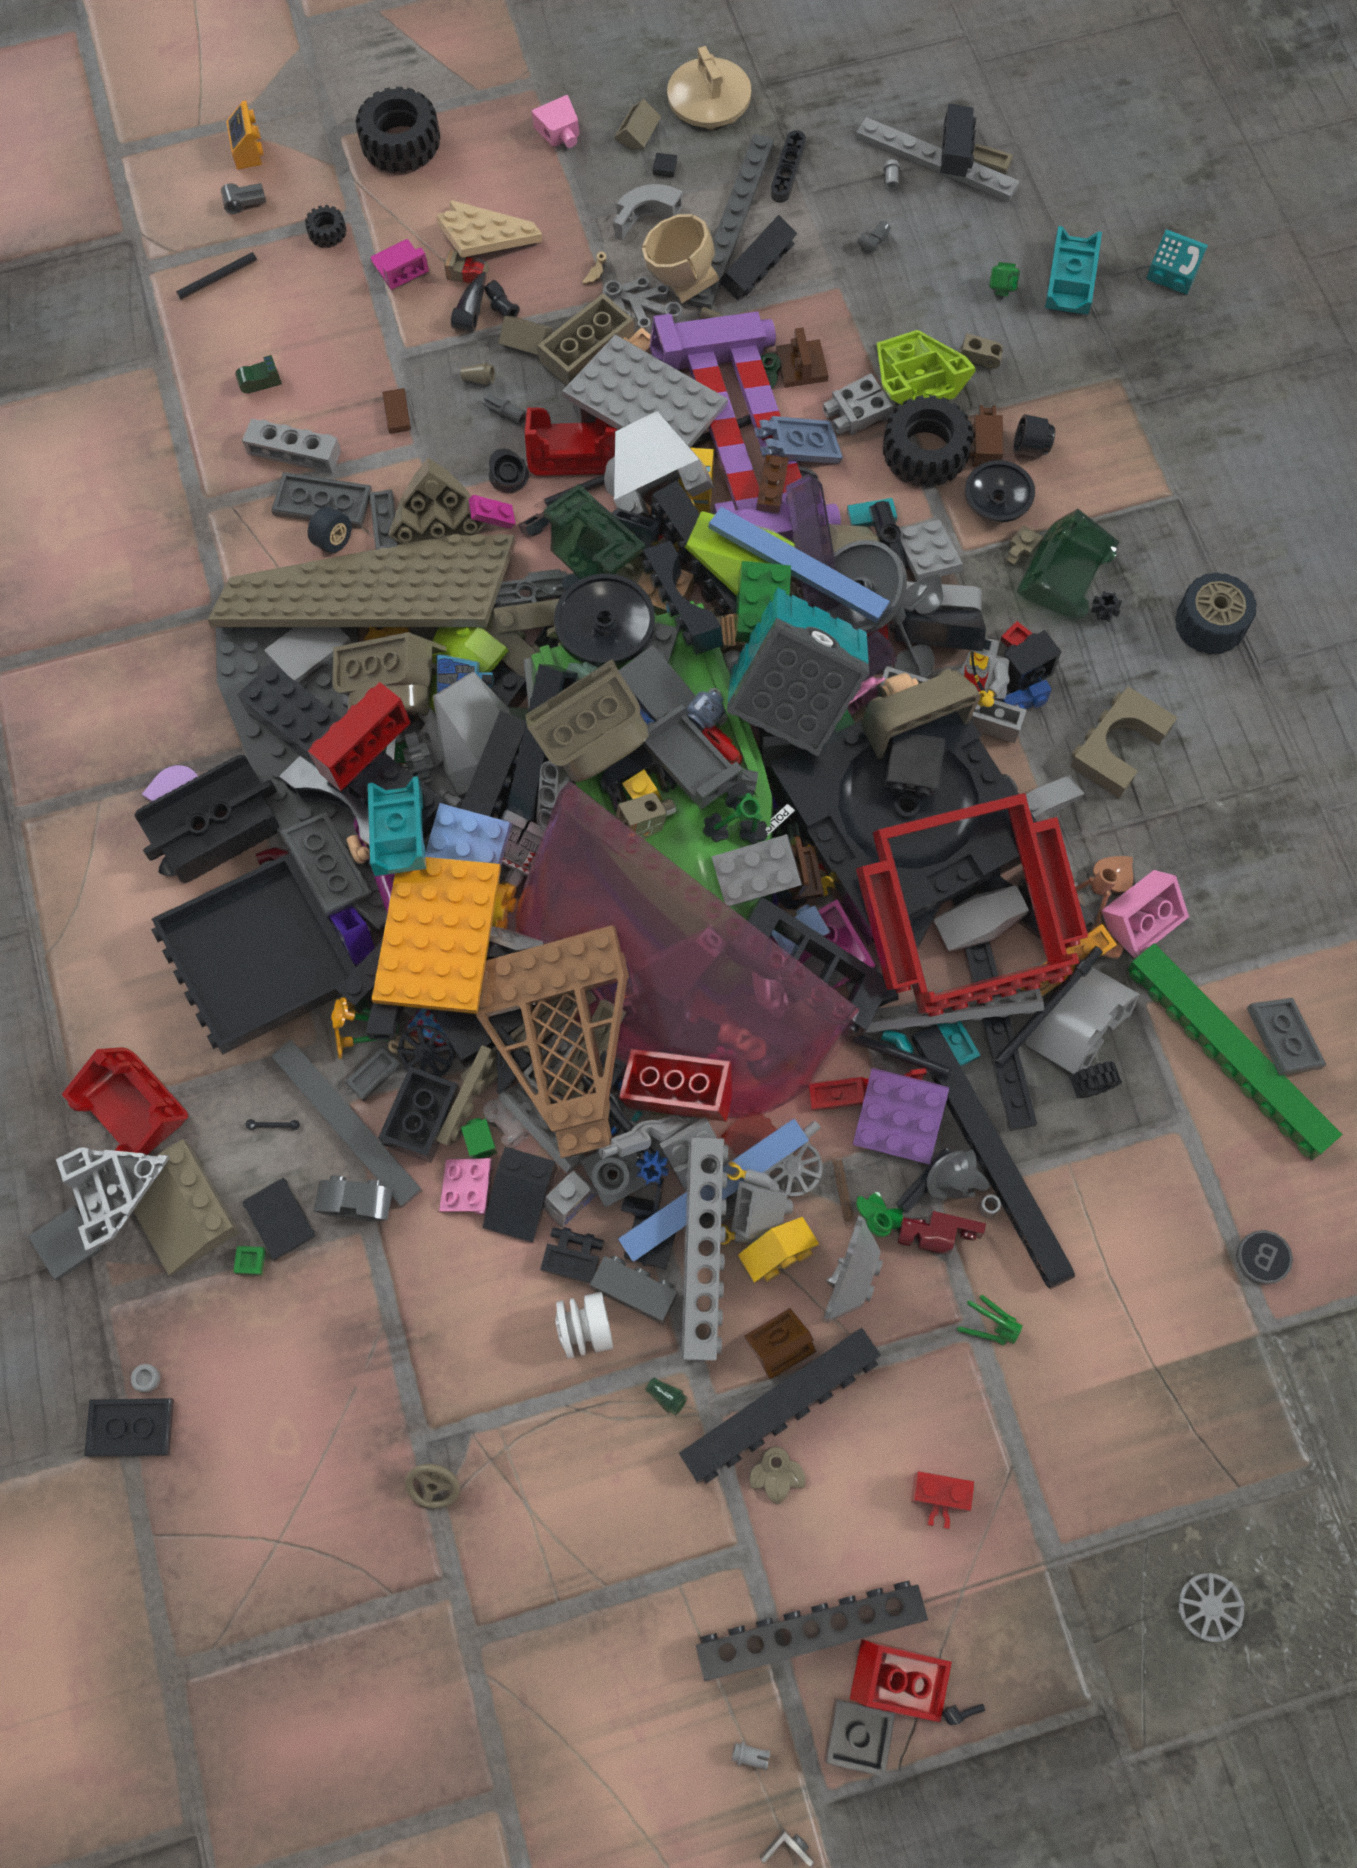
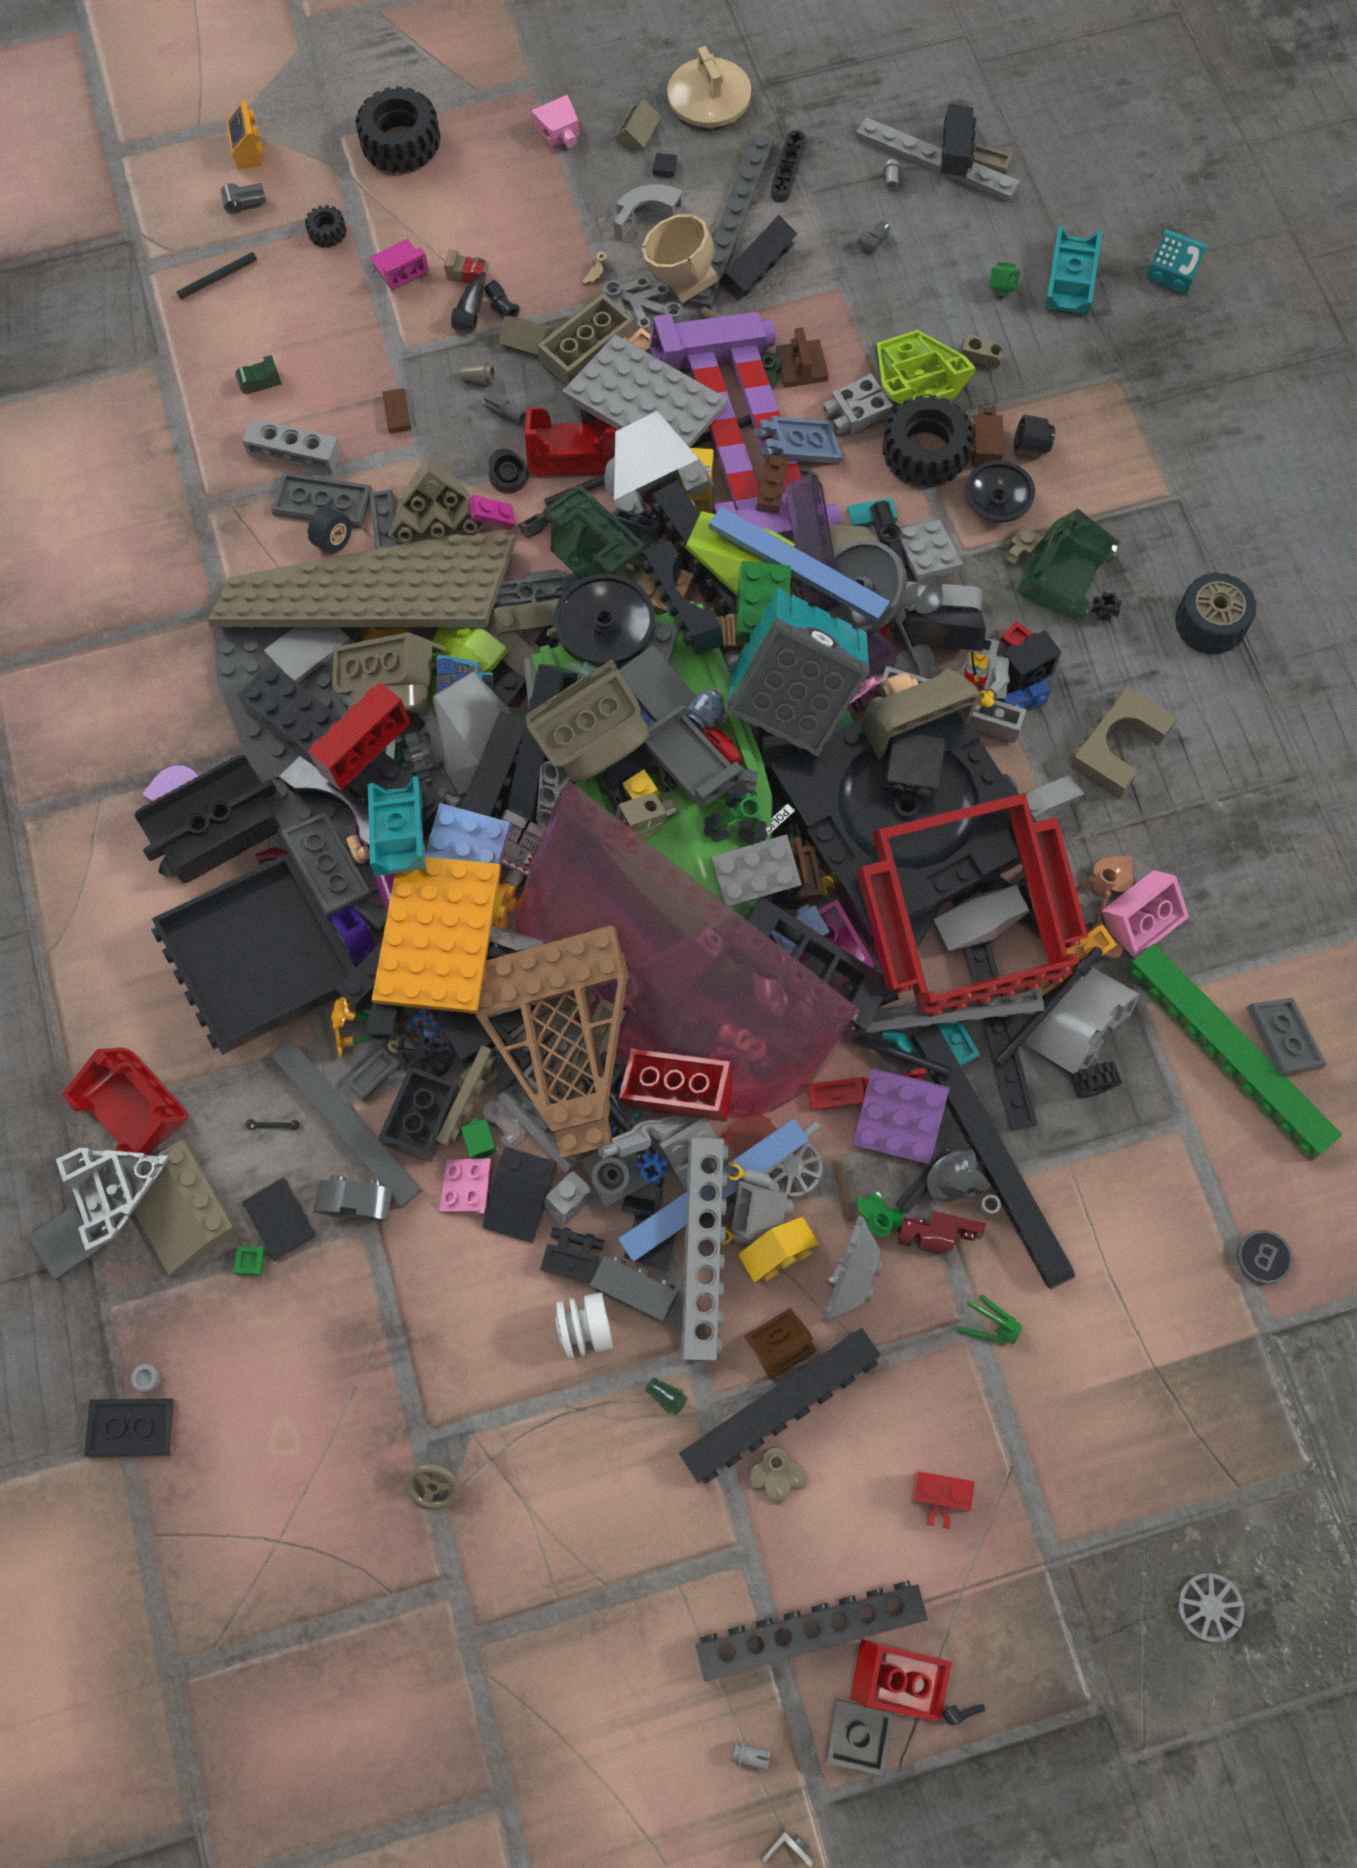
tan wing [437,200,542,258] -> none

